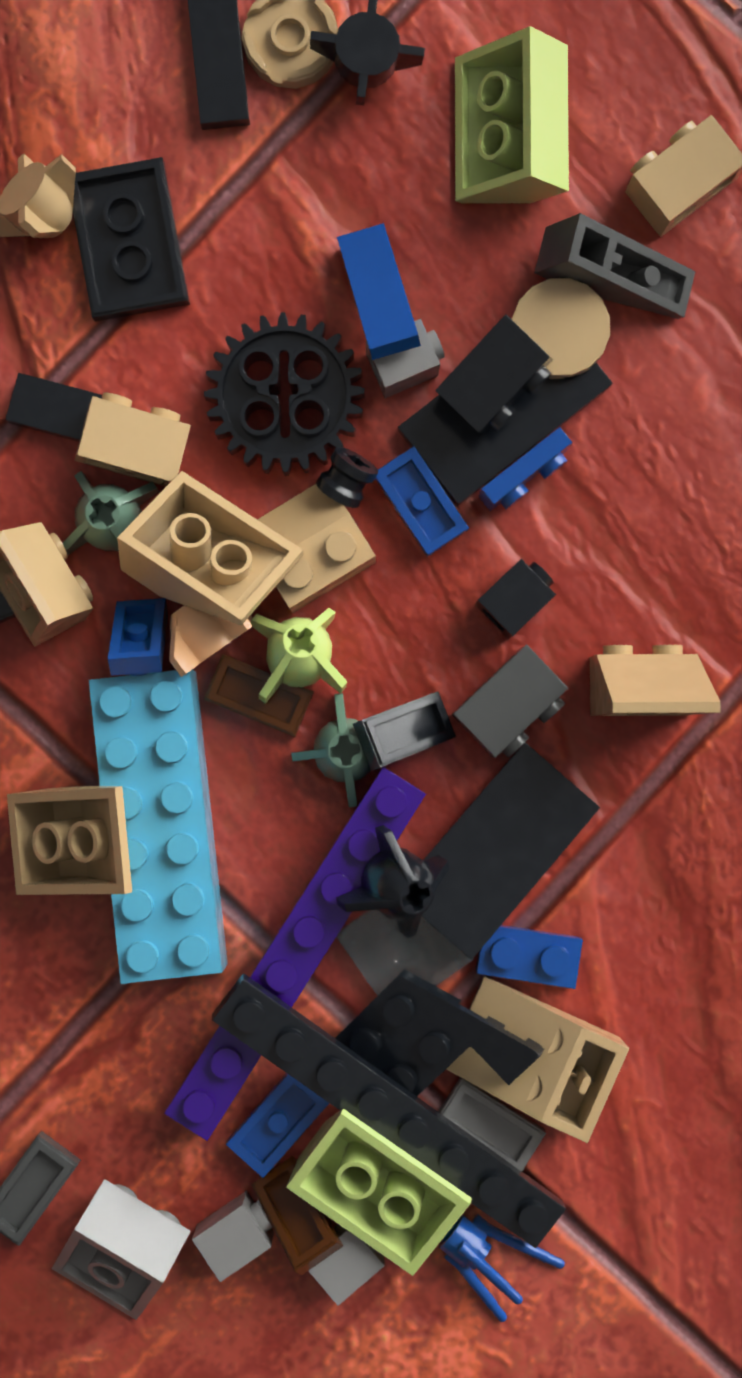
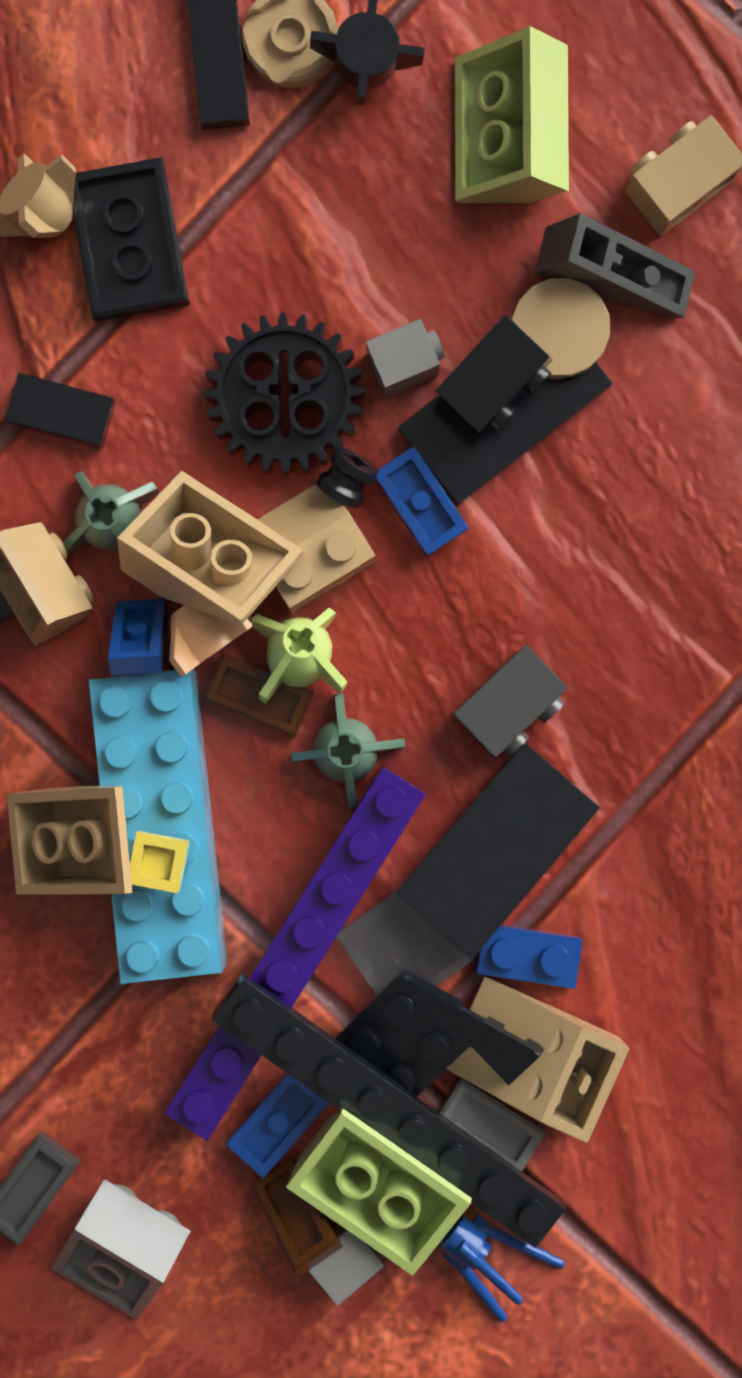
tan brick [74,393,191,487] -> none
light grey brick [192,1190,274,1282] -> none
black piece [336,825,450,938] -> none
blue tile [337,223,421,360] -> none
tile [353,691,456,771] -> none
black brick [475,559,556,640] -> none
blue plate [478,427,572,511] -> none
tan slope [590,645,721,716] -> none
none -> light yellow plate [130,831,190,893]

